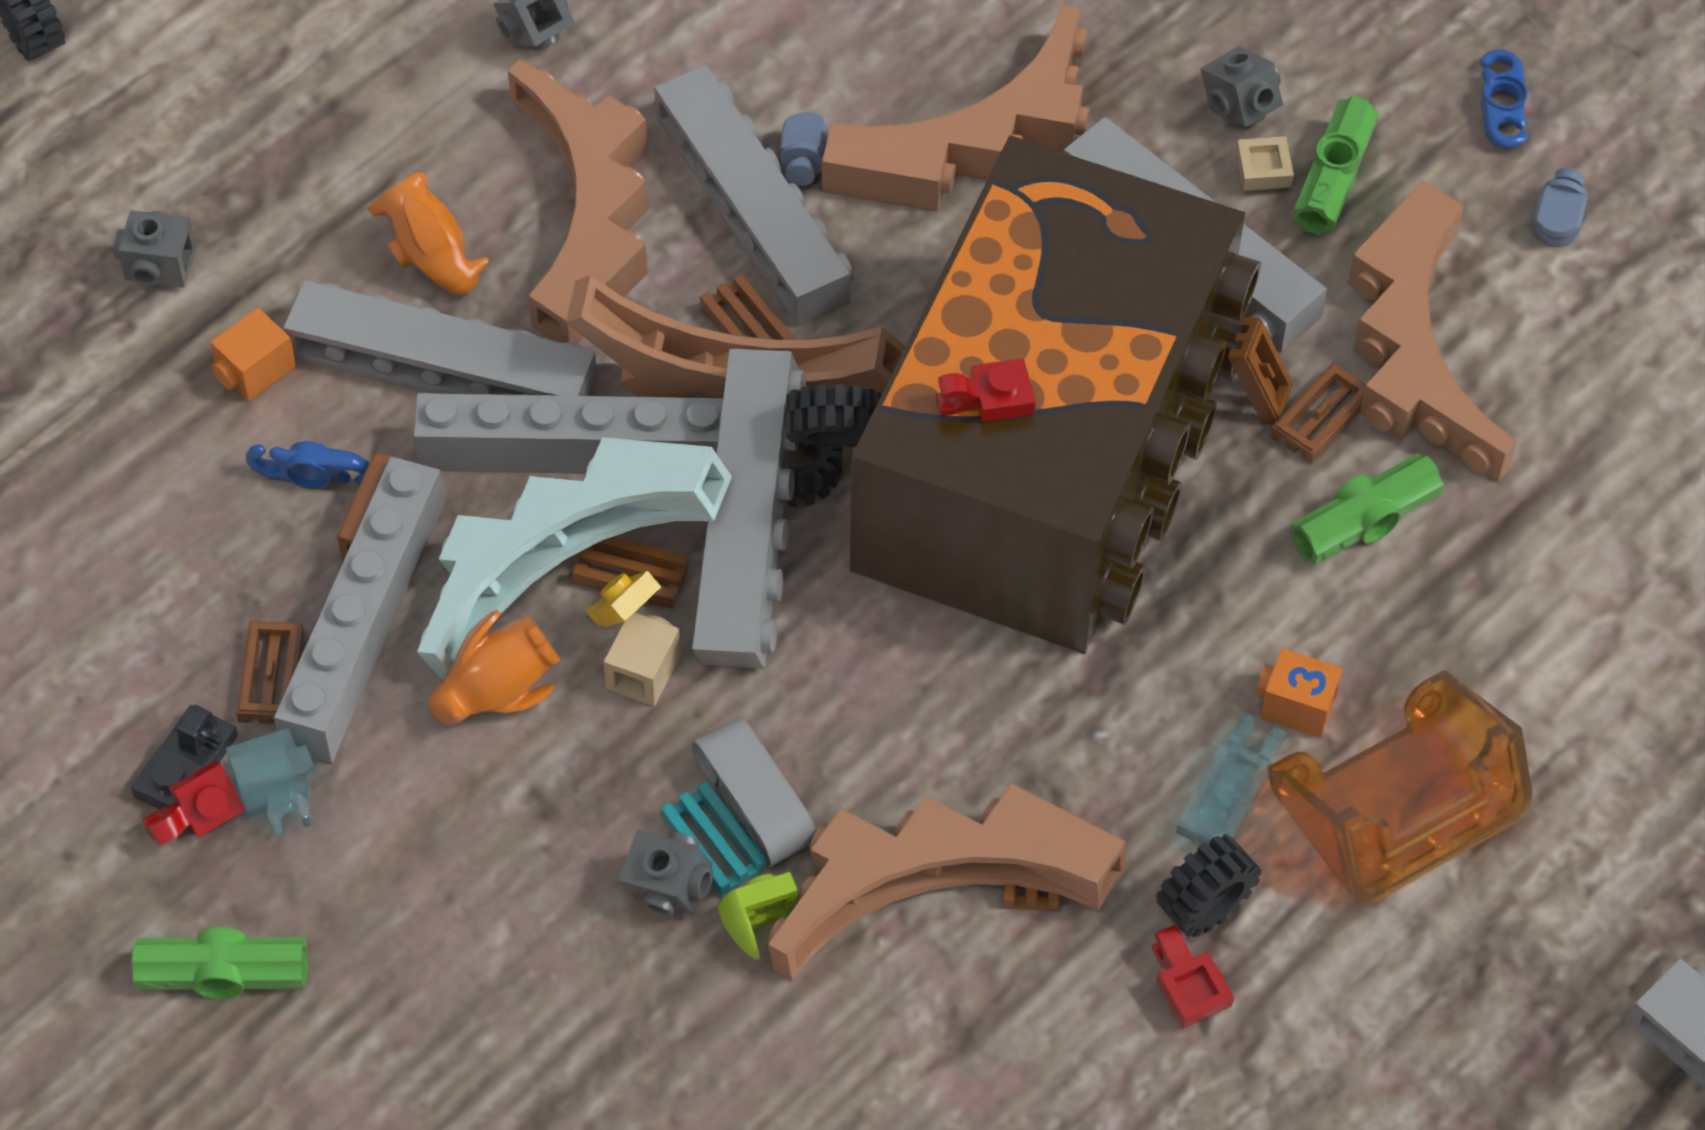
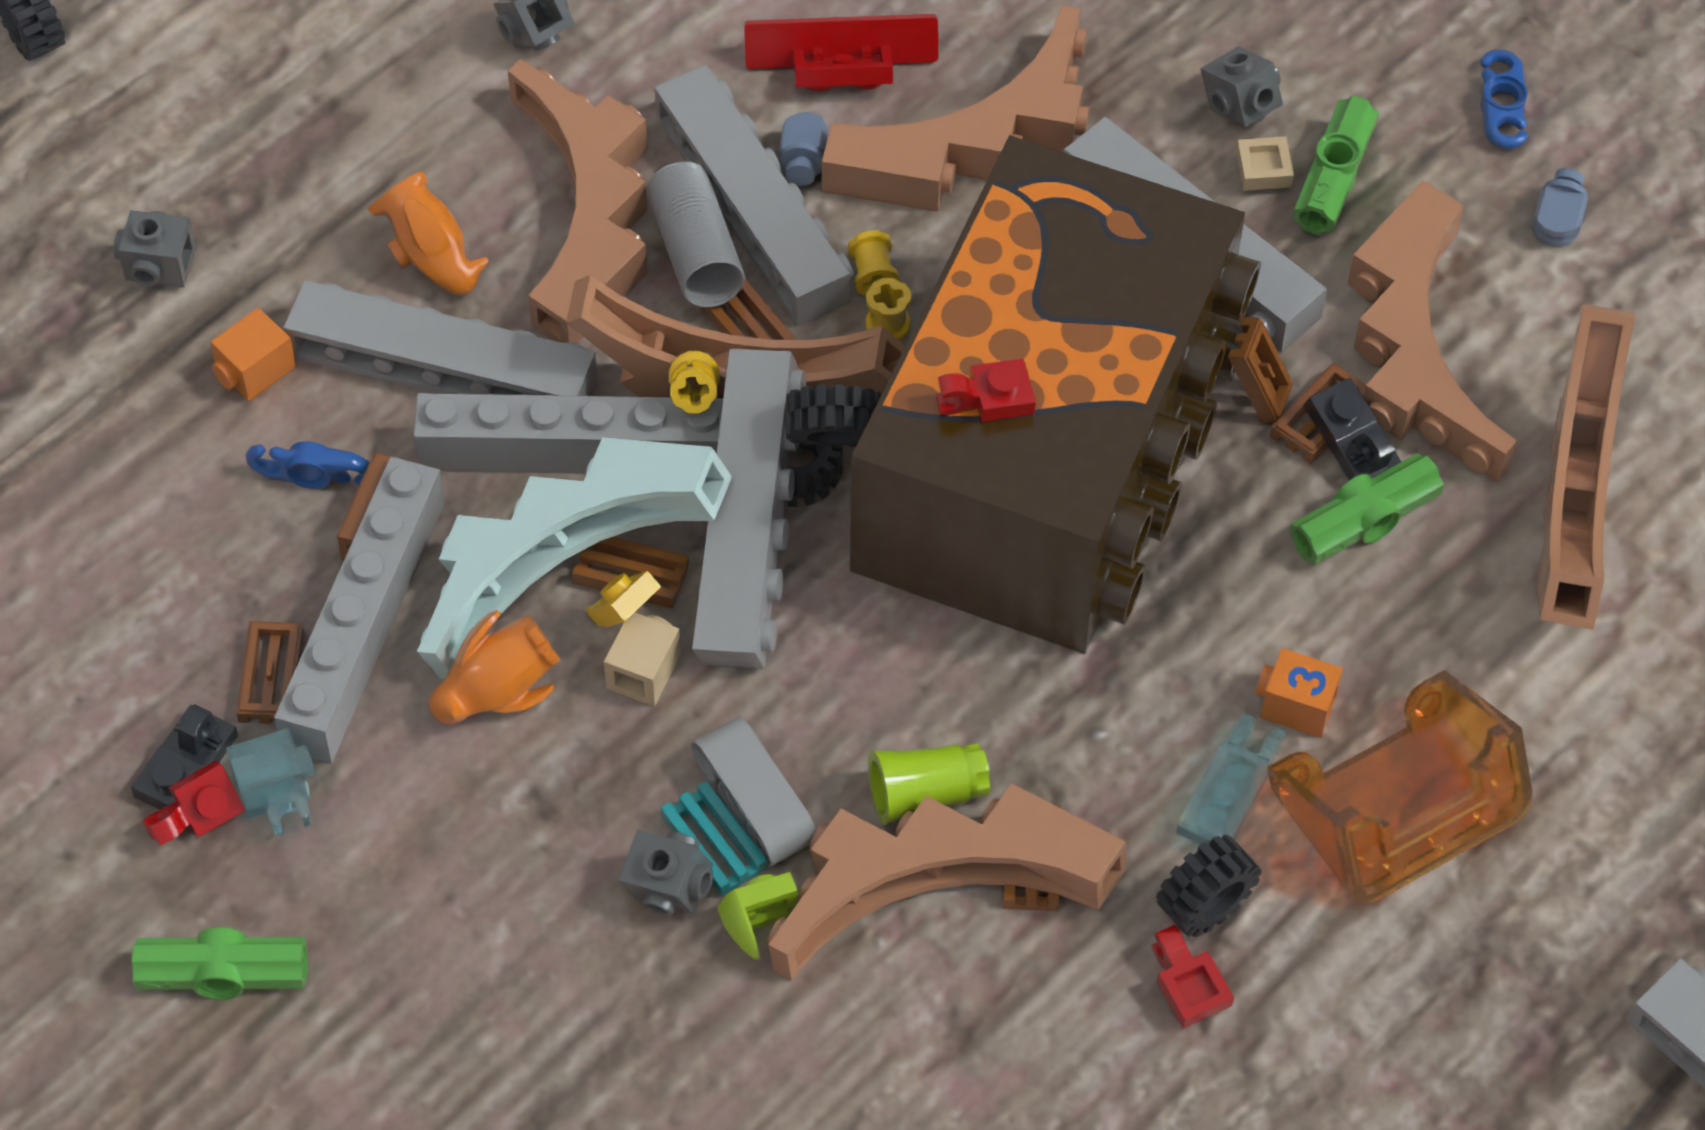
none -> light grey piece [646,162,745,307]
none -> yellow bush [669,351,720,413]
none -> red bracket [744,14,939,92]
none -> yellow bush [847,230,900,296]
none -> yellow bush [865,278,911,341]
none -> lime plant [868,744,990,826]
none -> black hinge [1303,377,1402,481]
none -> nougat arch [1535,304,1635,630]

